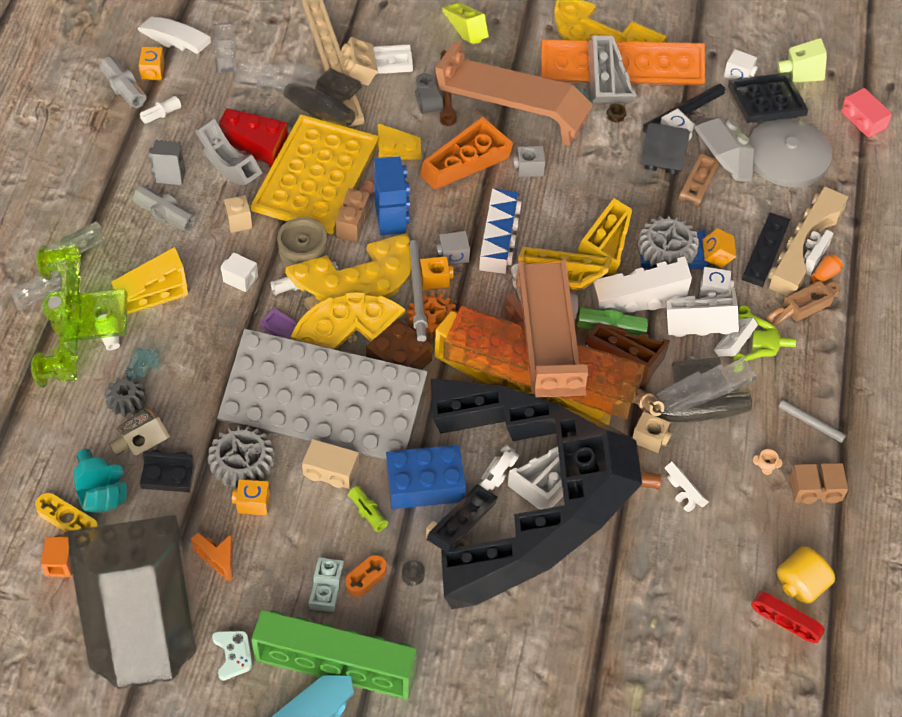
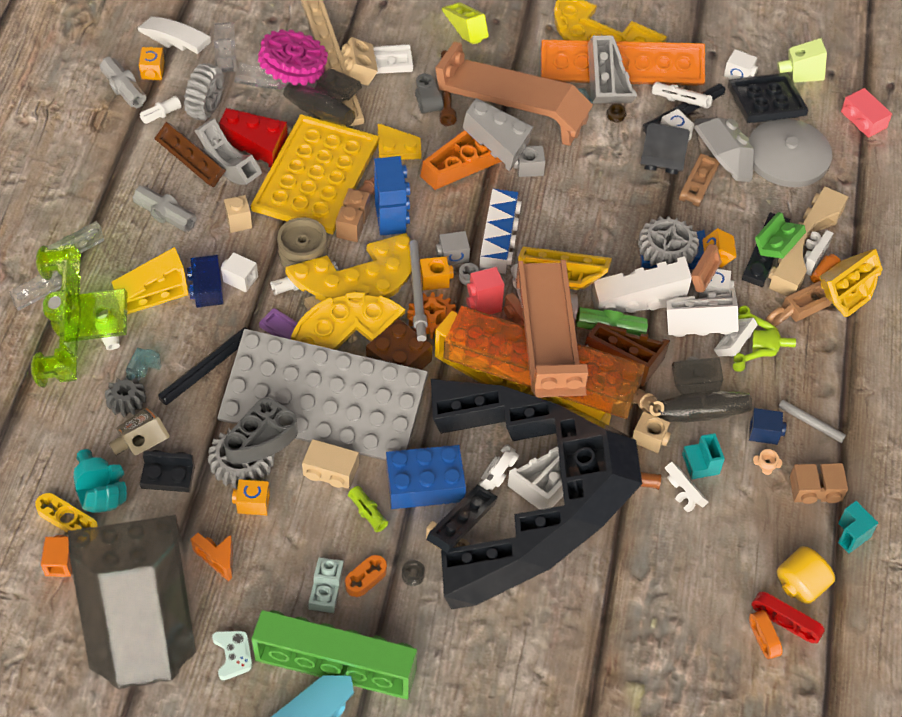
brick [148,140,185,185] -> none
yellow wedge [576,198,633,276] -> none
clear slope [656,357,756,414] -> none
none -> reddish brown plate [154,122,226,188]
none -> black axle [158,327,247,405]
none -> light grey gear [184,63,225,121]
none -> clear blue piece [187,255,224,308]
none -> dark grey beam [224,398,298,464]
none -> dark pink piece [258,29,328,85]
none -> light grey bush [459,263,479,285]
none -> light grey wedge [463,98,533,171]
none -> coral brick [466,267,504,318]
none -> white pin [652,82,712,109]
none -> teal piece [682,433,725,480]
none -> nougat tile [691,244,722,293]
none -> dark blue brick [749,408,787,445]
none -> orange beam [749,610,782,659]
none -> bright green bracket [755,212,806,259]
none -> yellow wedge [819,249,883,317]
none -> teal piece [838,501,878,554]

